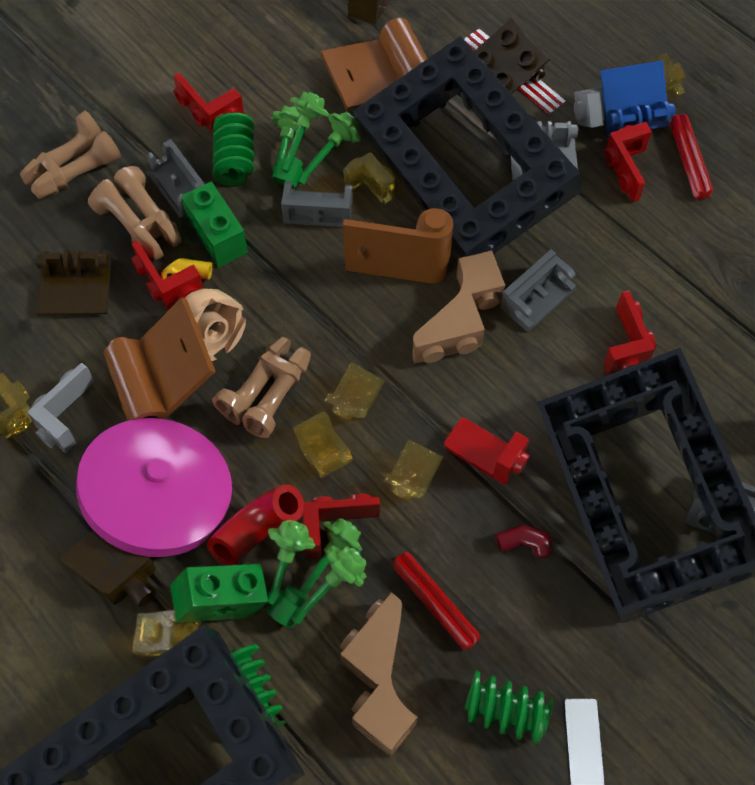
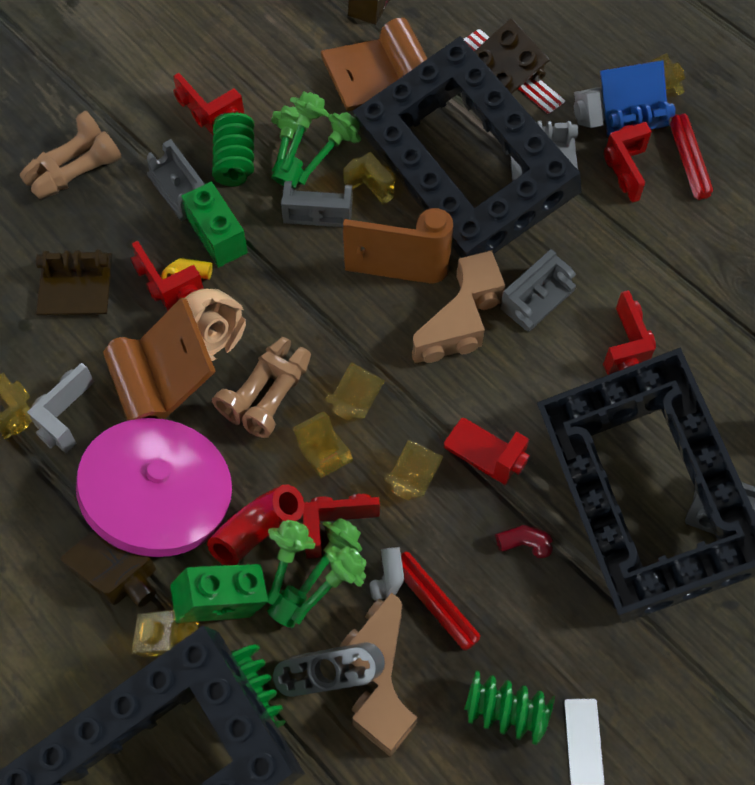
medium nougat piece [88,166,182,260] -> none
none -> dark grey beam [273,642,385,697]
none -> light grey arm [370,547,404,601]

